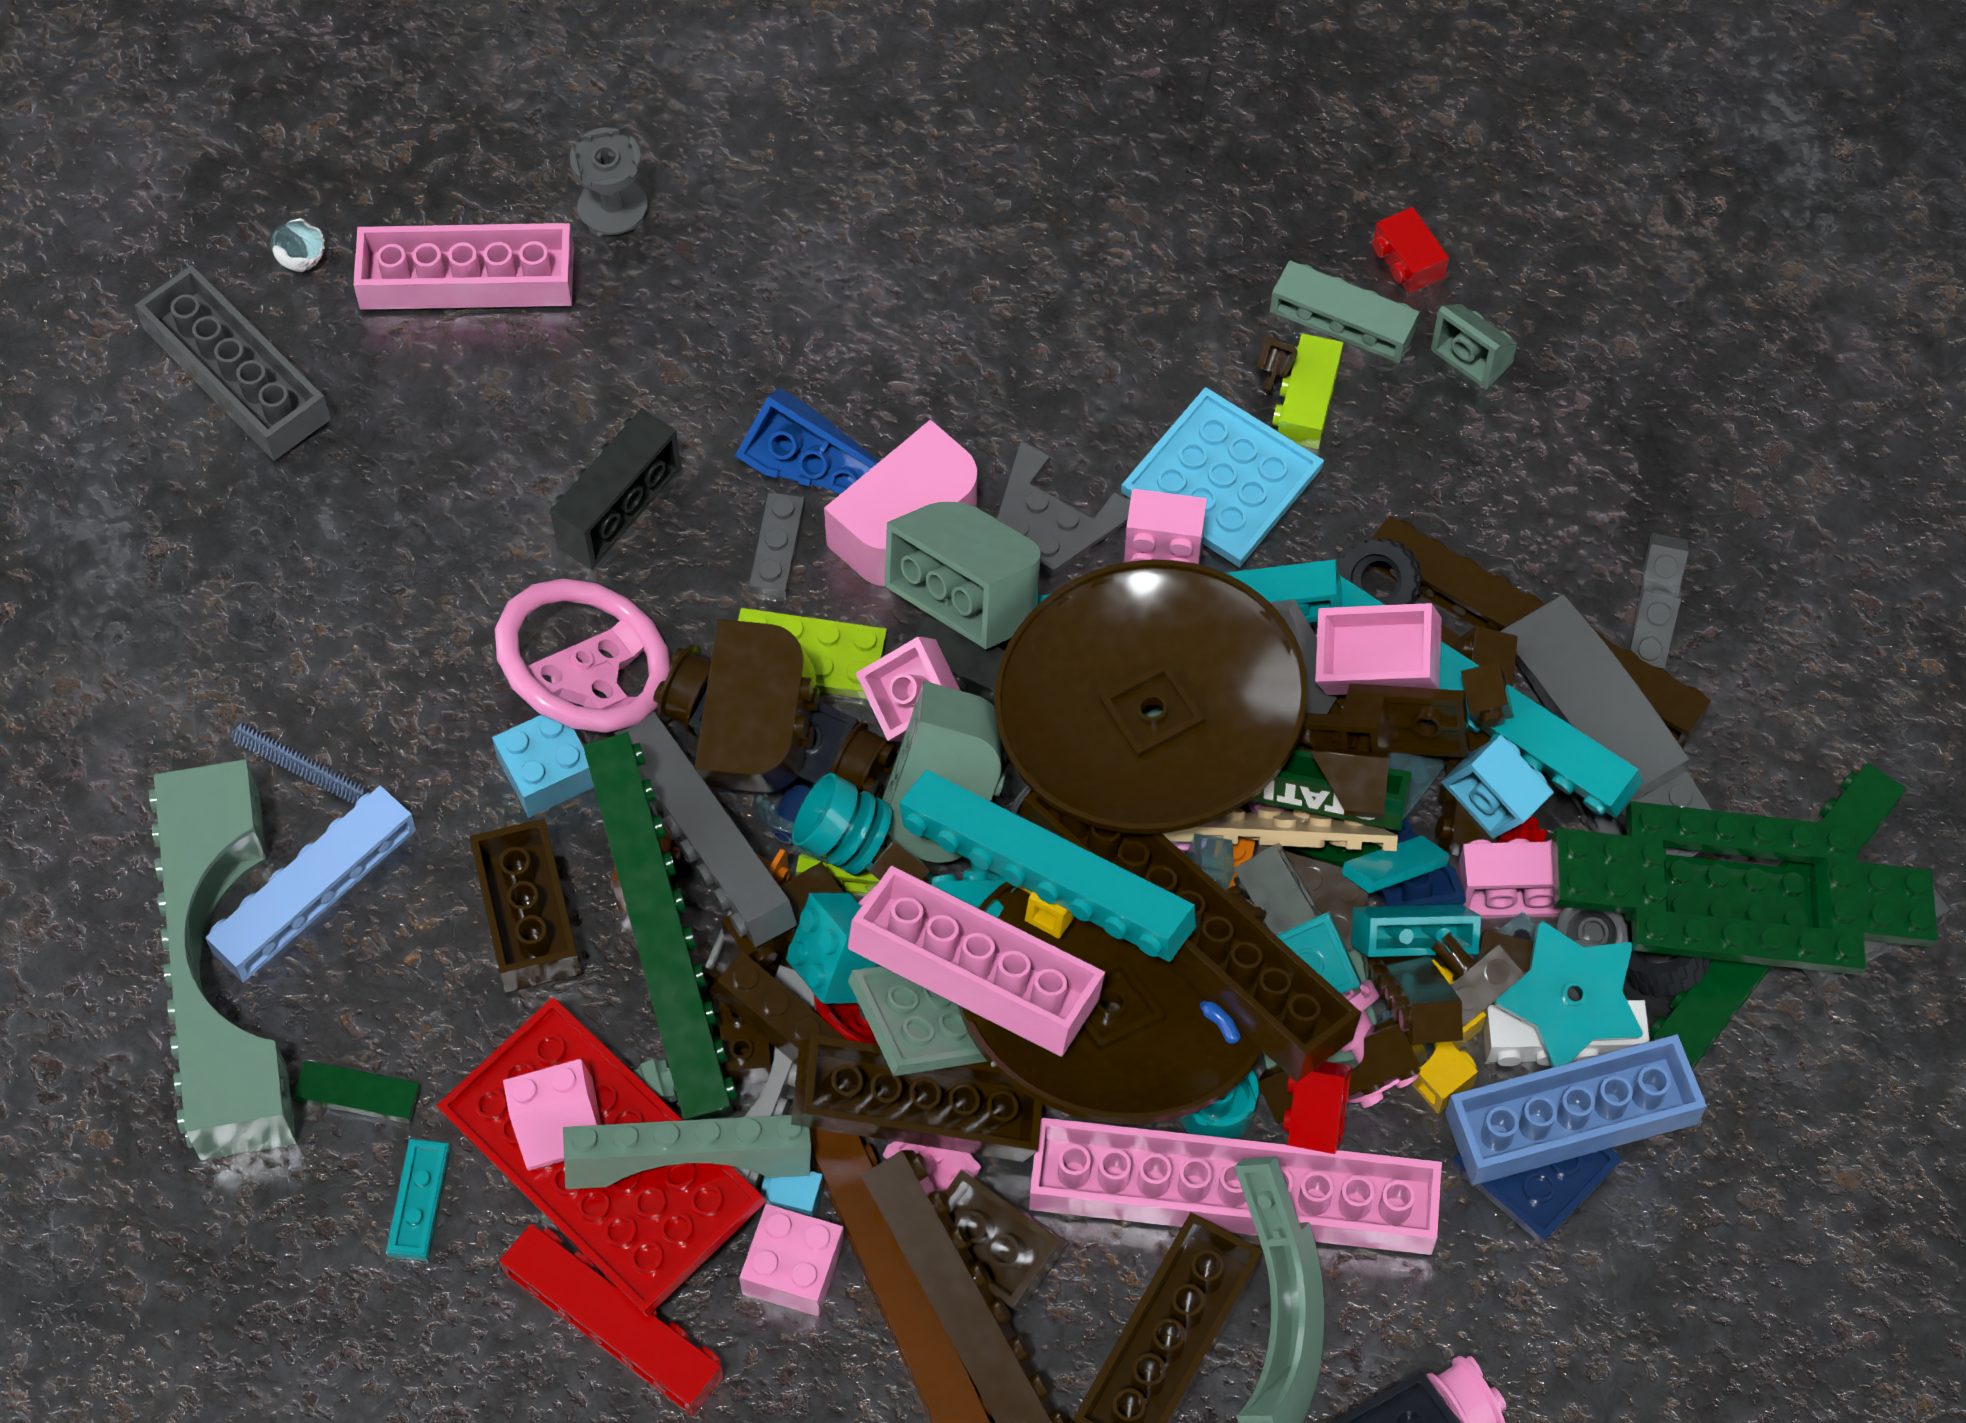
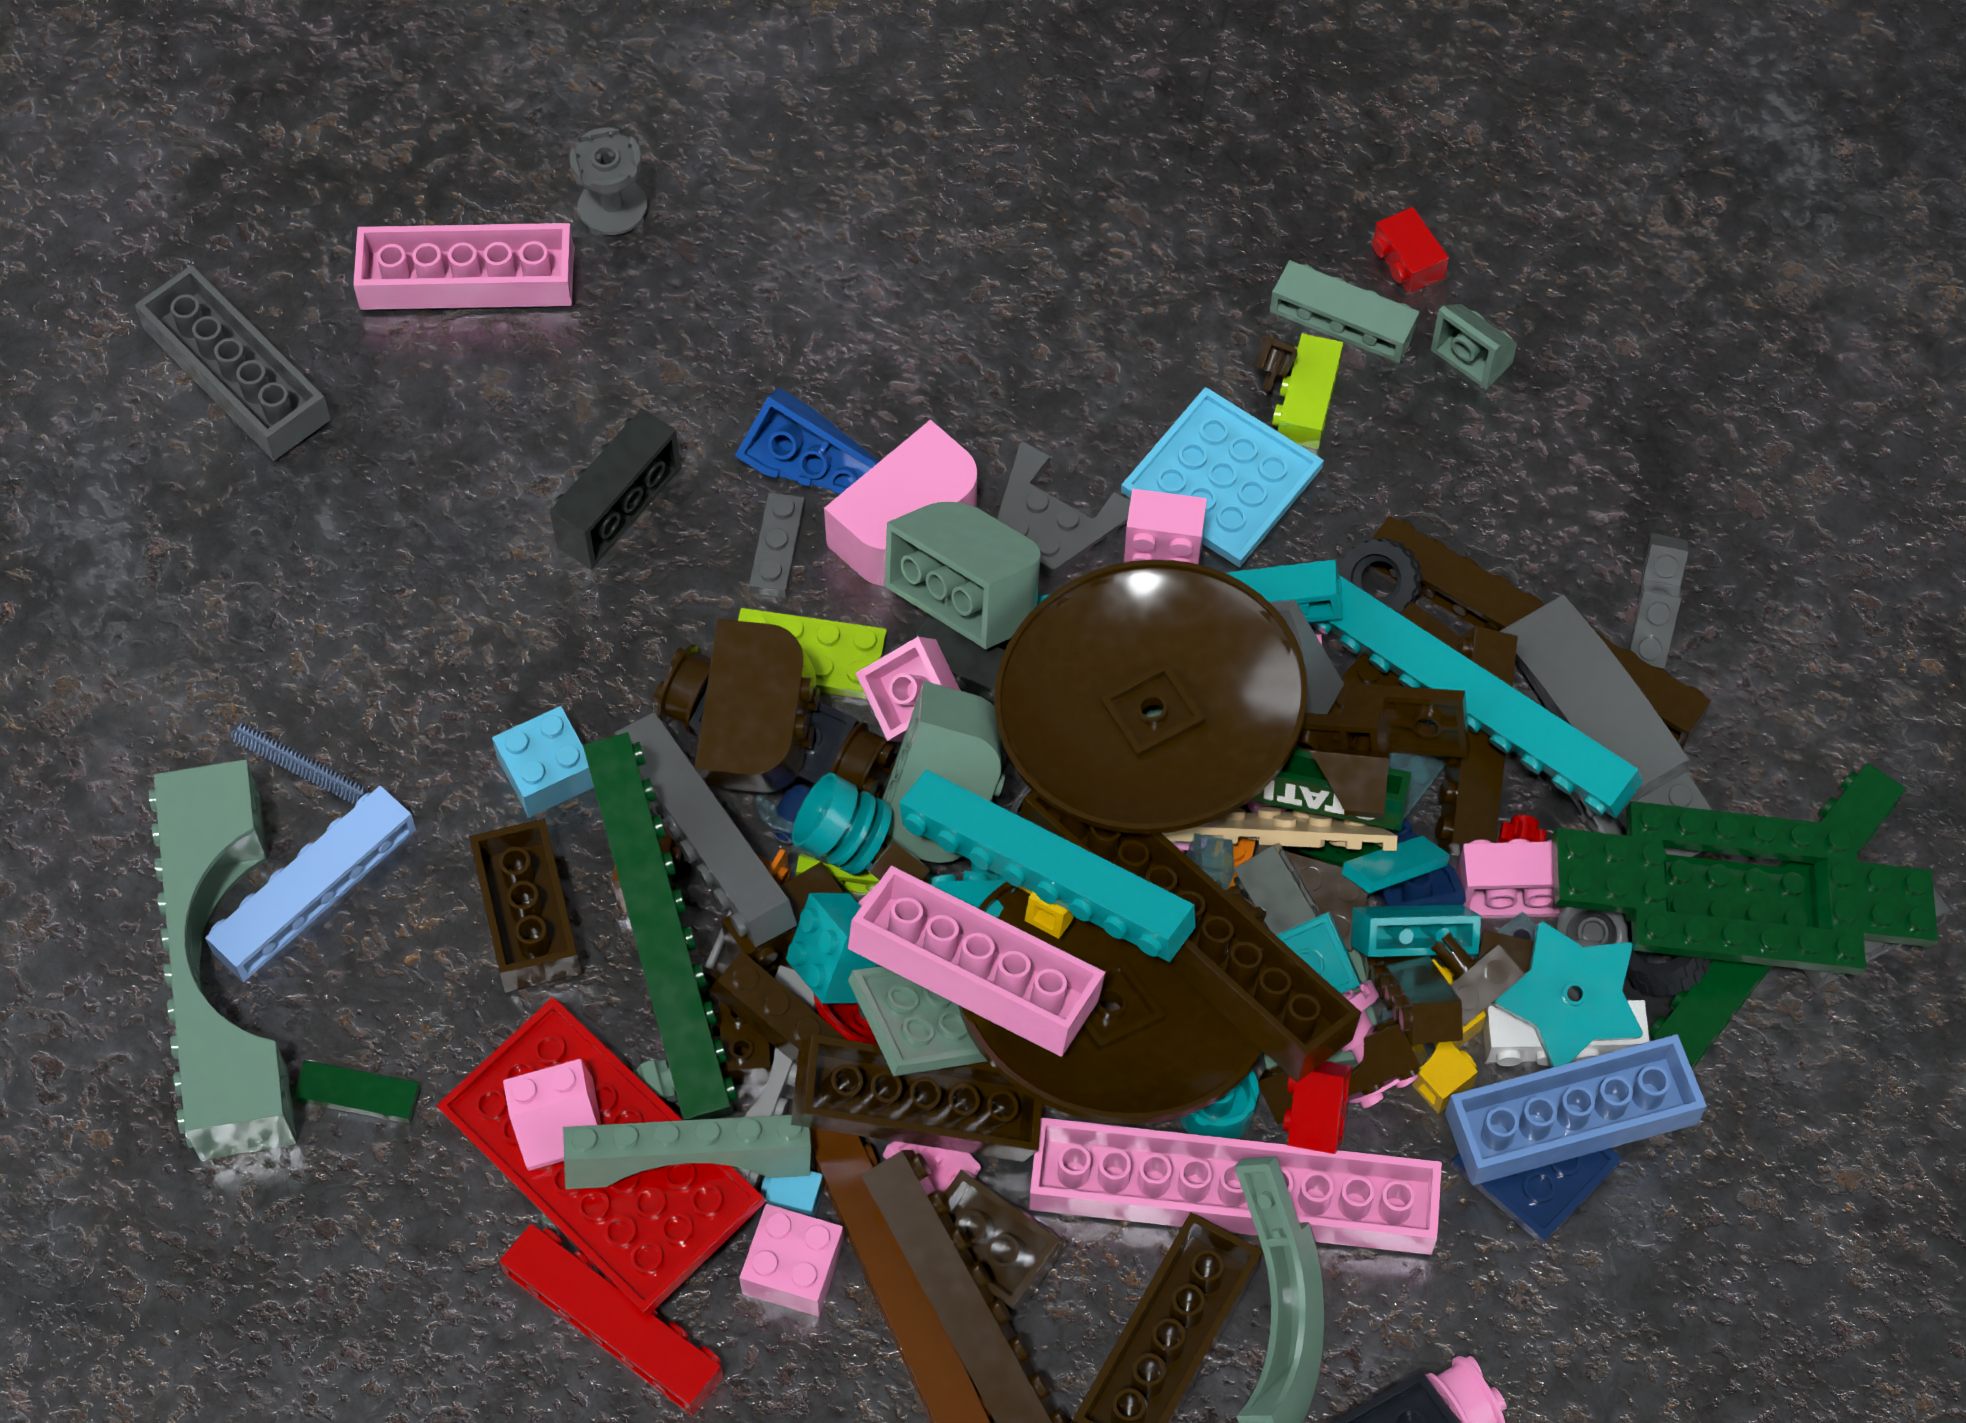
clear light blue hair [270,218,325,272] -> none
teal tile [386,1139,450,1261] -> none
bright pink piece [495,578,671,733] -> none
blue piece [1200,1001,1241,1044] -> none
bright pink piece [1315,603,1442,695] -> none
medium azure brick [1441,735,1554,839] -> none
dark brown brick [1461,662,1514,727] -> none

